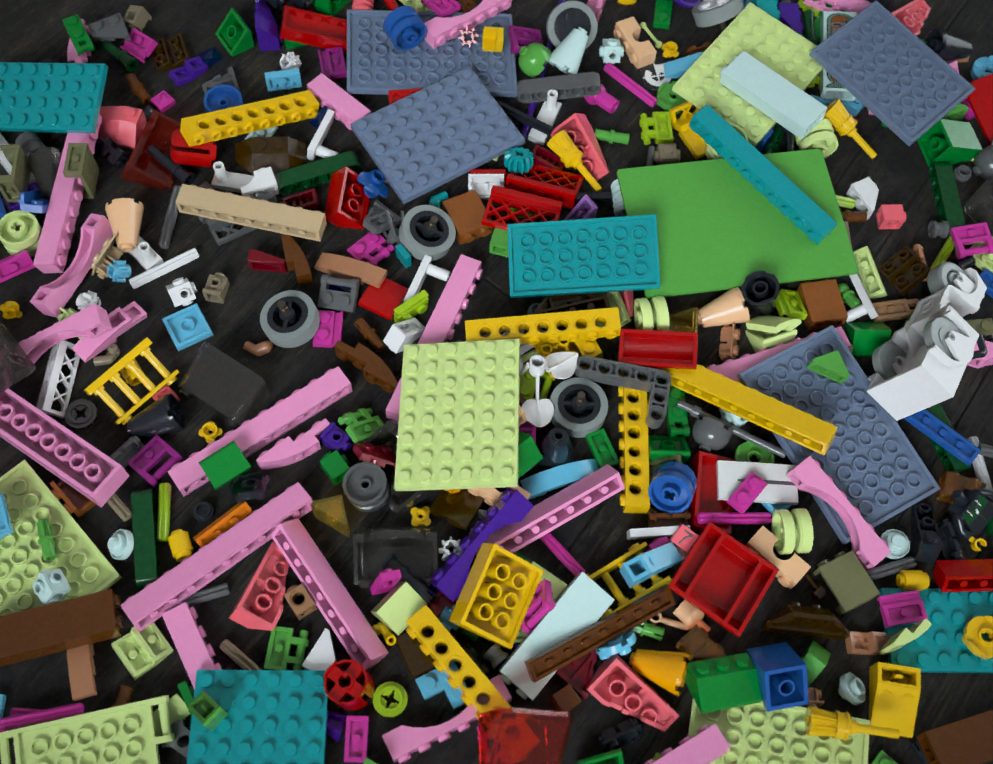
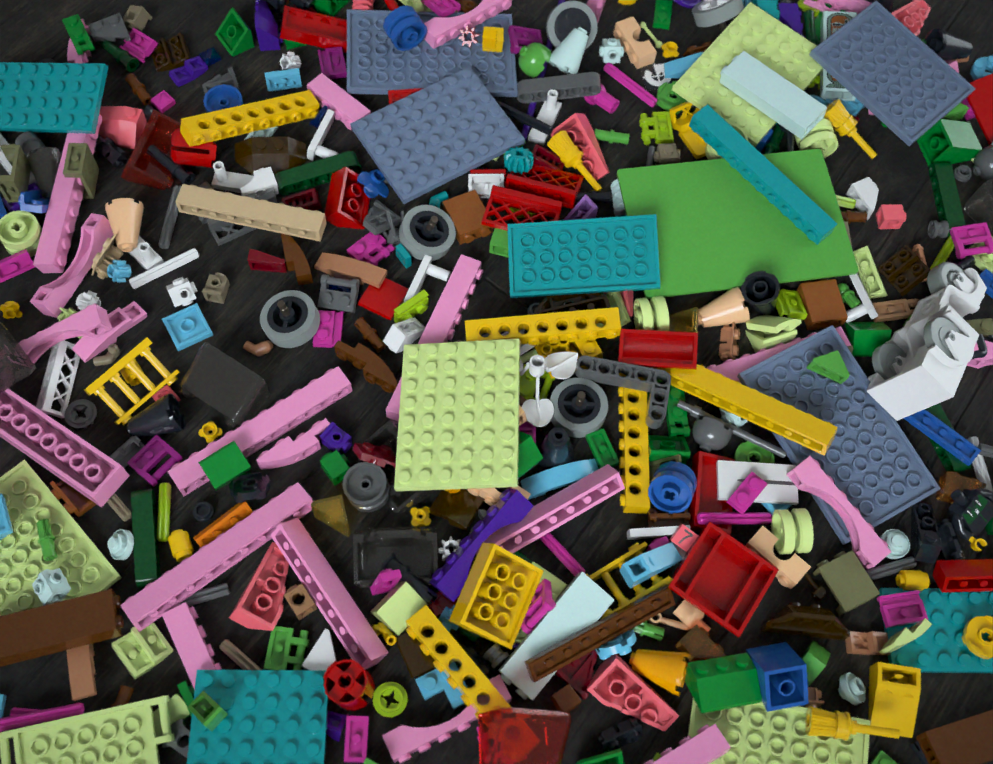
bright green plate [338,408,388,444] -> none

